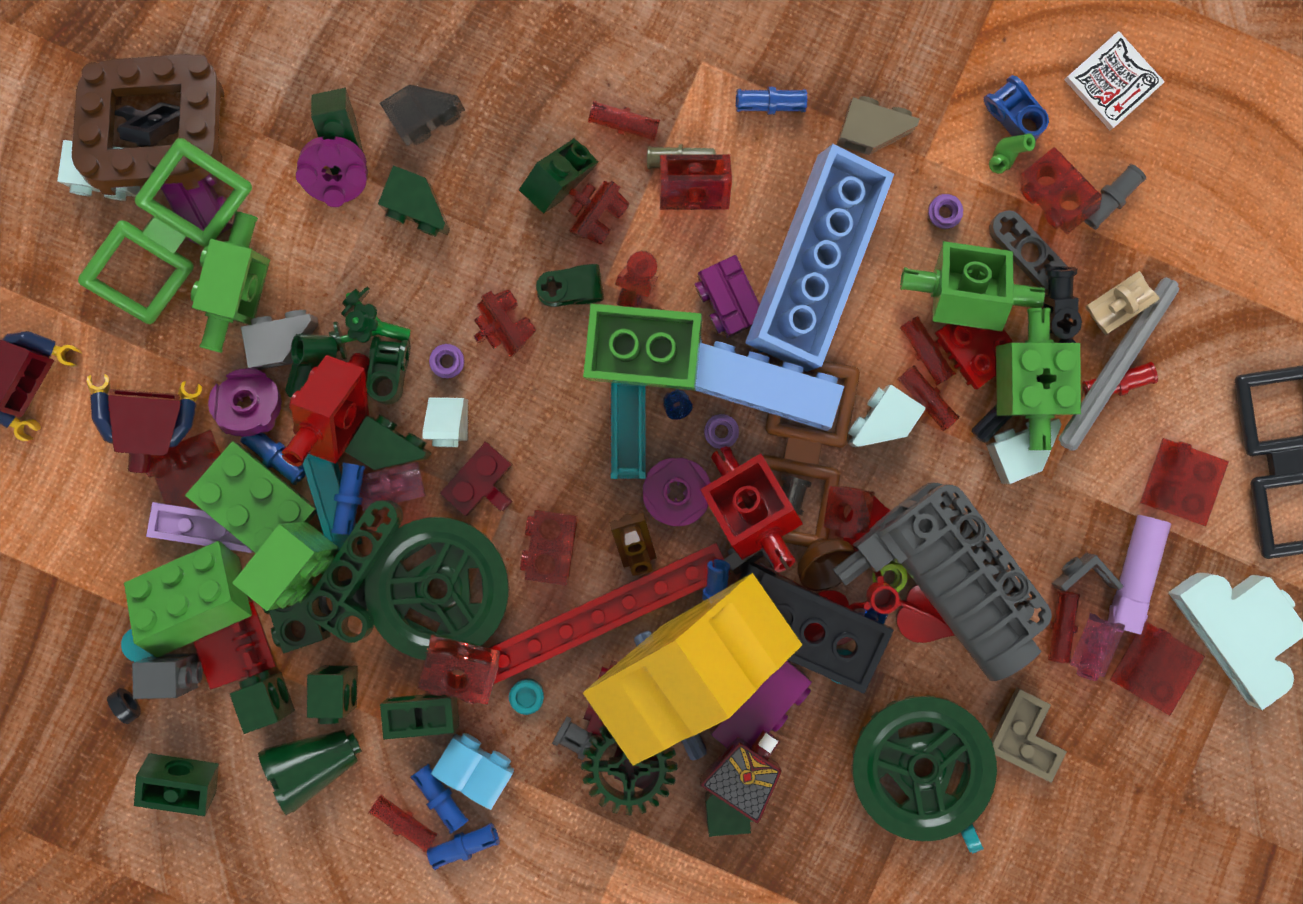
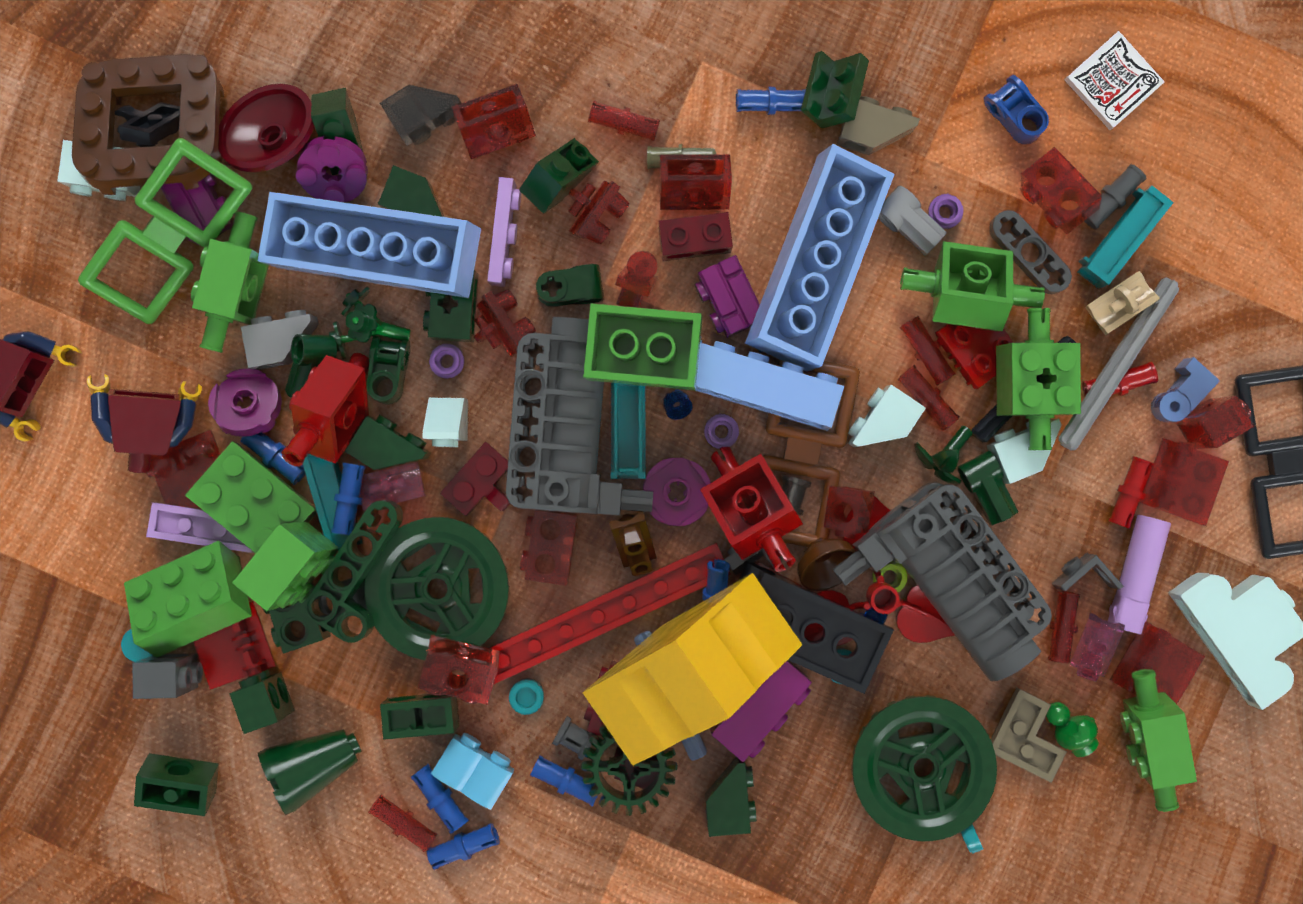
black tile [107,688,141,724] -> none
dark green brick [307,665,358,724] -> none
torso [699,729,782,824] -> none
bright green arm [989,134,1035,174] -> none
black connector [1042,266,1082,339] -> none
none -> dark red dish [218,84,314,172]
none -> light blue brick [257,192,481,298]
none -> dark green brick [423,270,479,343]
none -> clear red brick [452,84,536,159]
none -> lavender plate [487,177,521,287]
none -> dark grey piece [506,317,653,516]
none -> blue pin [530,755,598,807]
none -> dark red brick [658,212,733,261]
none -> dark green bracket [801,51,869,129]
none -> light grey piece [878,186,947,256]
none -> dark green plant [914,426,973,484]
none -> dark green piece [957,451,1019,526]
none -> green animal [1046,702,1099,757]
none -> teal container [1077,185,1174,289]
none -> red pin [1108,456,1155,529]
none -> bright green brick [1120,669,1197,812]
none -> medium blue leg [1151,357,1220,422]
none -> clear red brick [1176,395,1255,449]

